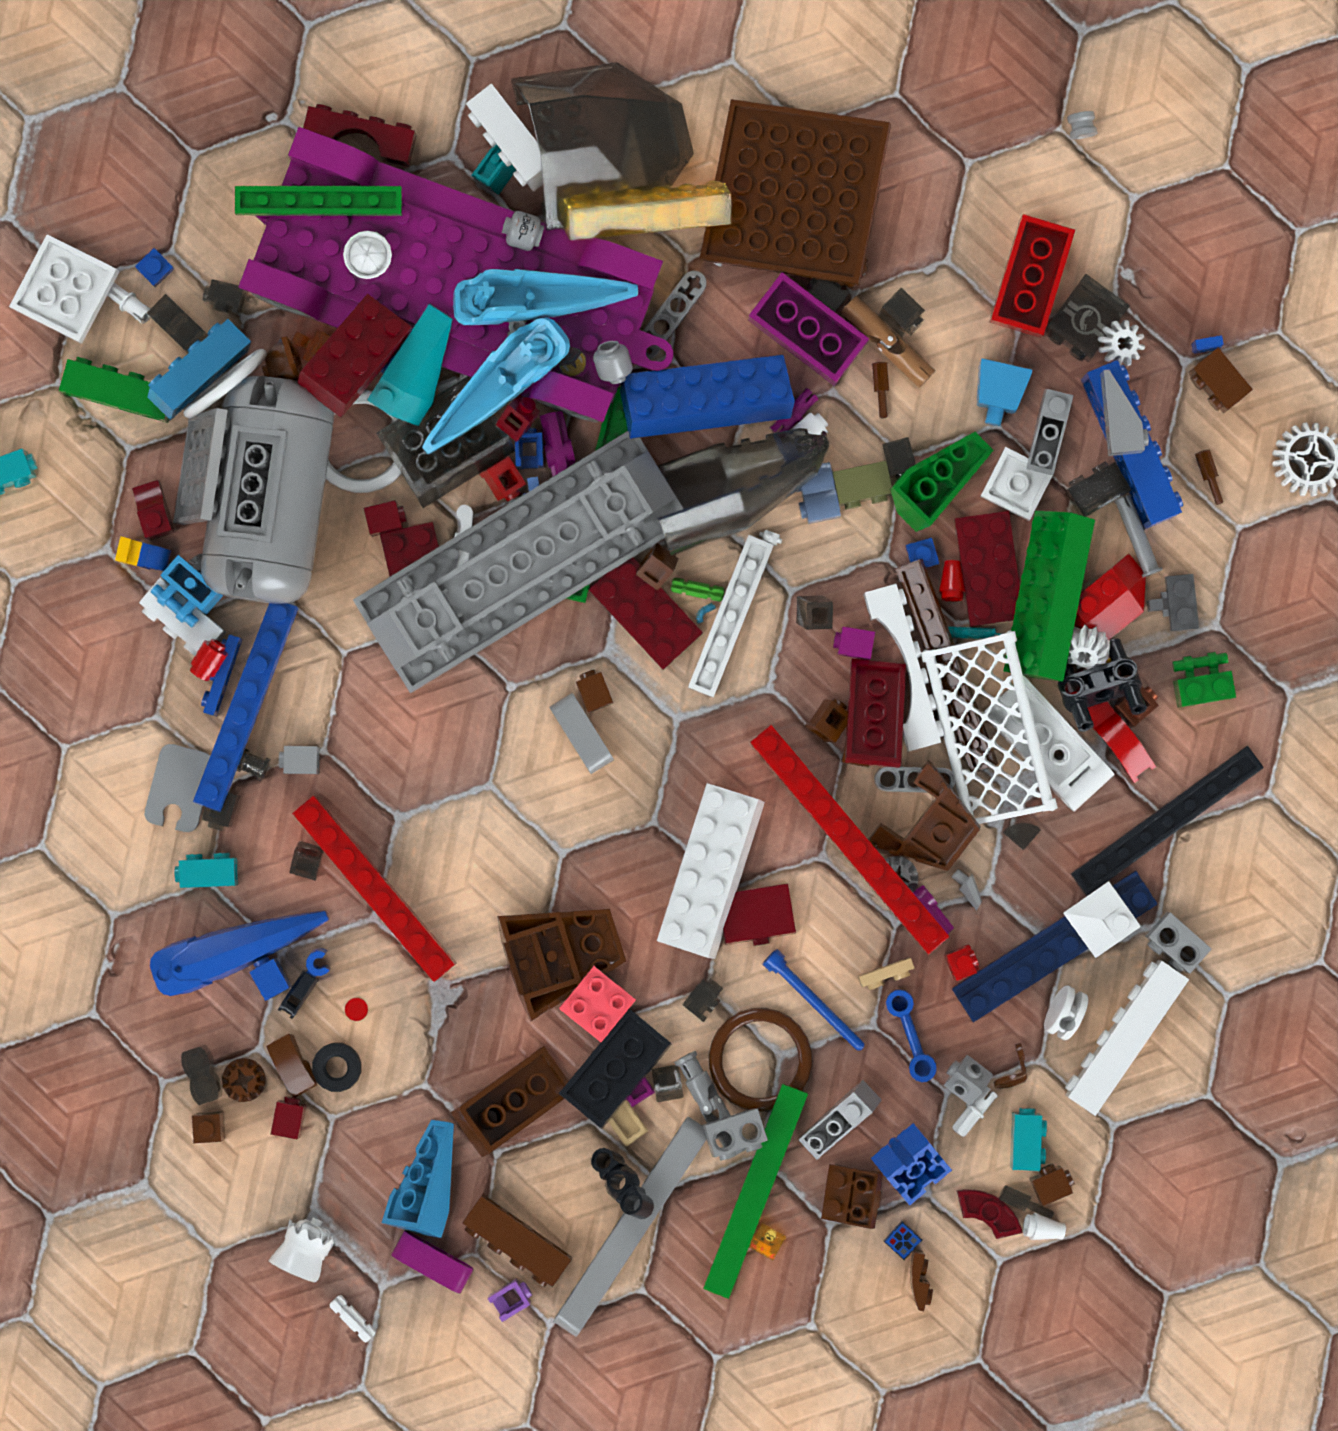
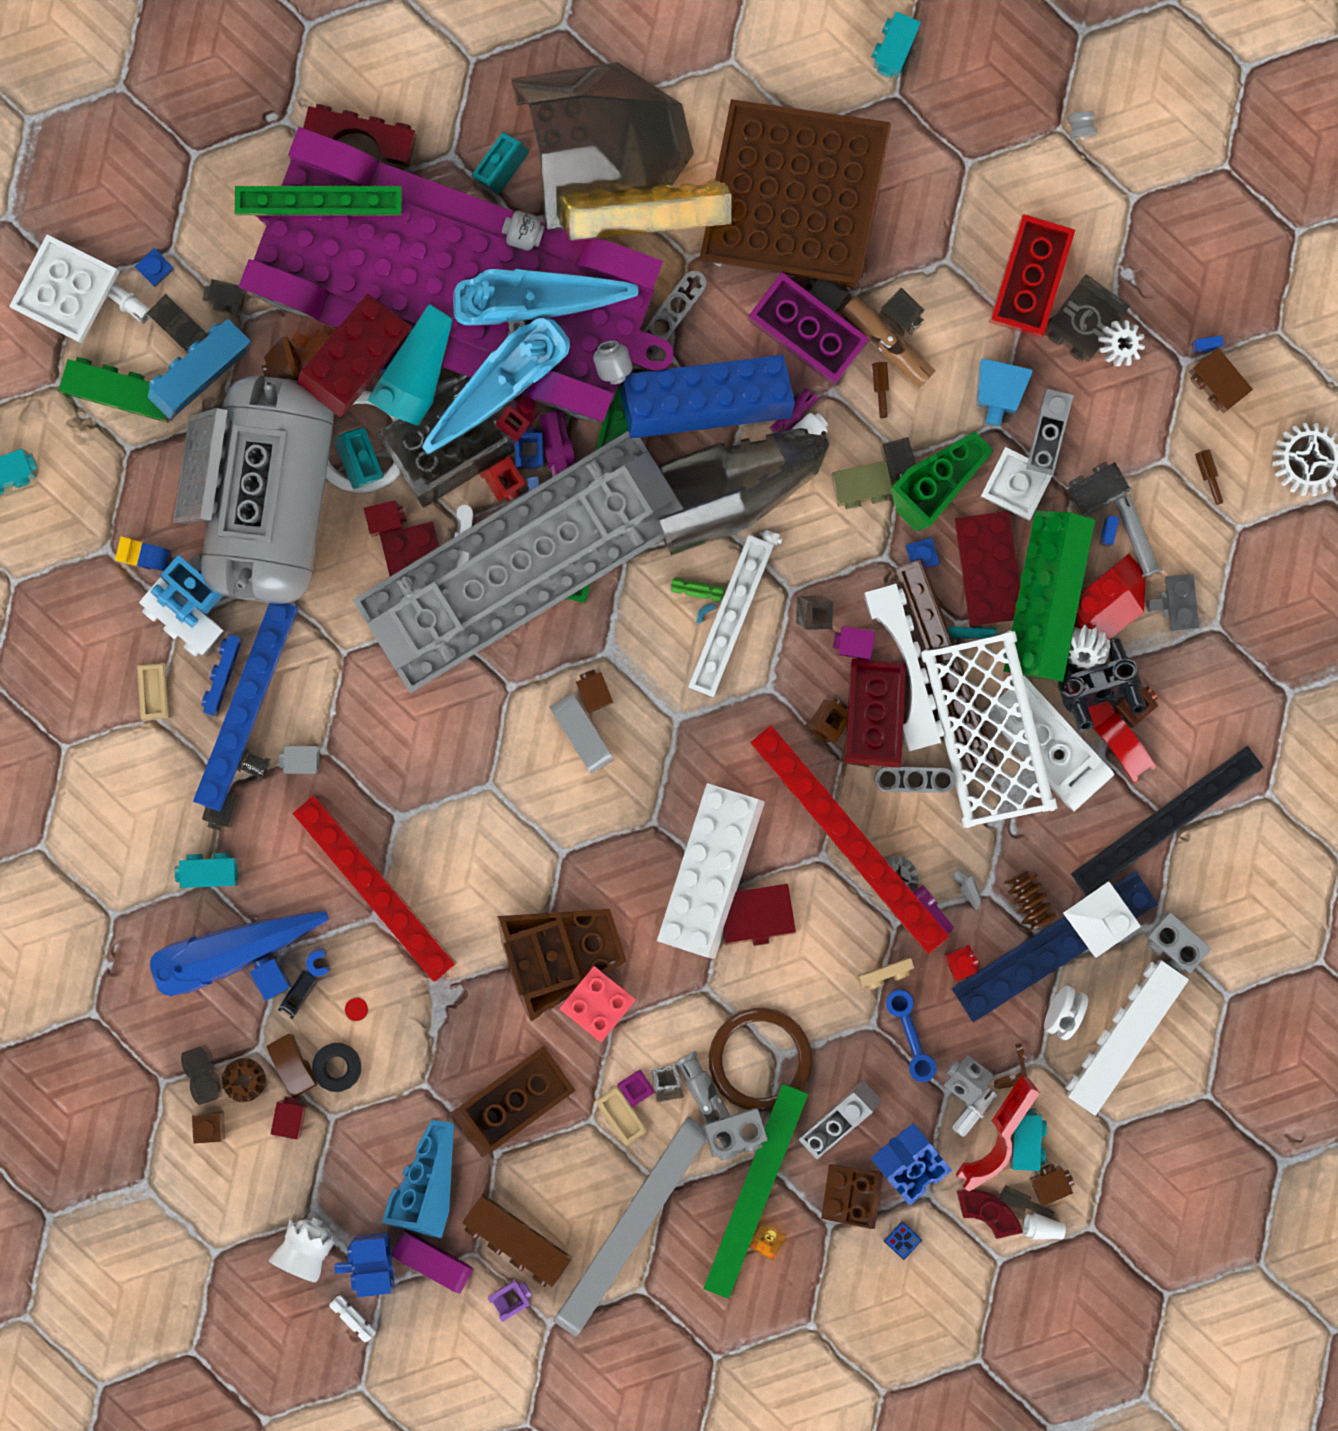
dark red arch [132,480,176,541] -> none
light grey piece [144,744,211,832] -> none
white wedge [183,349,267,418] -> none
red brick [190,639,228,681] -> none
clear smoke slope [289,841,324,881] -> none
white hat [343,231,392,279] -> none
white brick [466,83,559,192] -> none
clear smoke tile [558,347,586,376] -> none
black plate [559,1009,672,1129] -> none
dark red plate [589,557,703,670] -> none
black piece [591,1148,654,1219] -> none
reddish brown brick [636,542,679,590] -> none
clear smoke brick [682,978,723,1022] -> none
blue piece [762,949,864,1051] -> none
sand blue brick [793,462,841,524] -> none
reddish brown wing [868,760,981,871] -> none
reddish brown slope [910,1249,933,1311] -> none
red cone [939,560,966,602] -> none
clear smoke tile [1002,823,1041,850] -> none
blue brick [1081,360,1183,530] -> none
light grey slope [1100,370,1149,456] -> none
green brick [1172,652,1236,708] -> none
none -> tan tile [137,663,169,720]
none -> teal slope [334,427,384,489]
none -> blue brick [334,1232,395,1298]
none -> teal brick [871,12,921,78]
none -> red piece [955,1075,1040,1191]
none -> reddish brown piece [1003,871,1056,932]
none -> blue tile [1099,516,1119,547]

